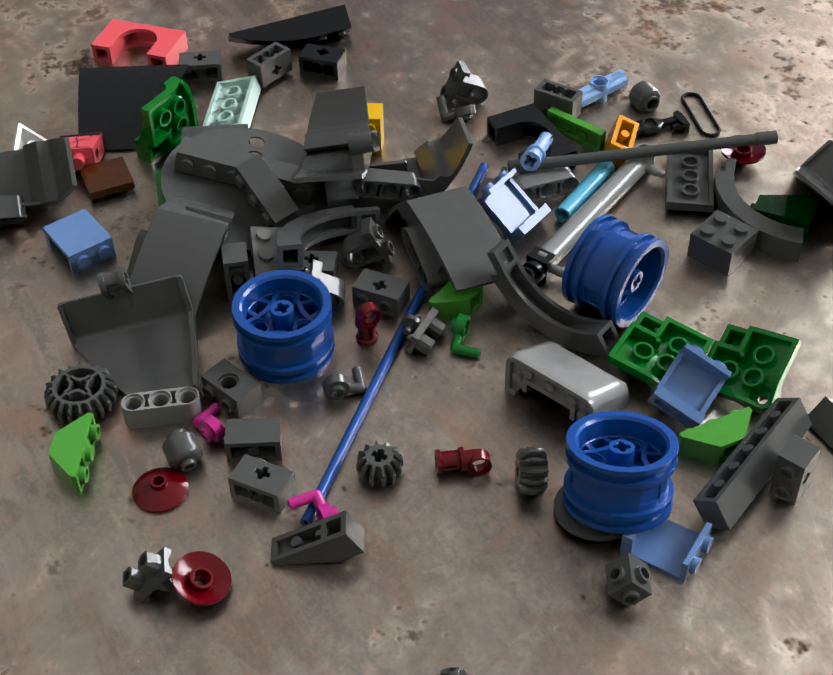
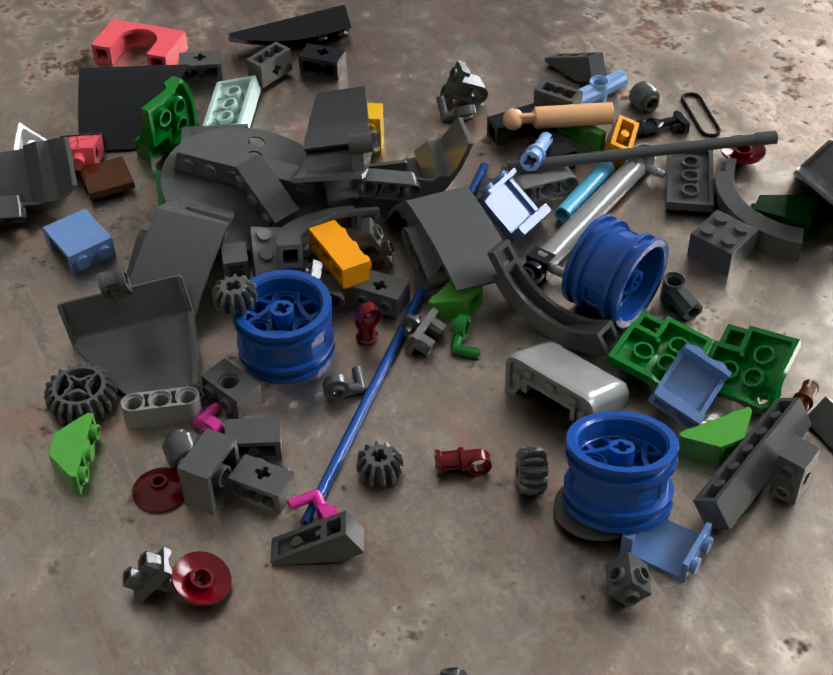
none -> dark grey brick [177,428,240,515]
none -> dark grey gear [211,274,257,317]
none -> light orange brick [309,220,372,289]
none -> light nougat piece [502,102,614,130]
none -> dark grey slope [545,52,606,85]
none -> dark grey piece [660,271,703,321]
none -> reddish brown axle [793,379,820,412]

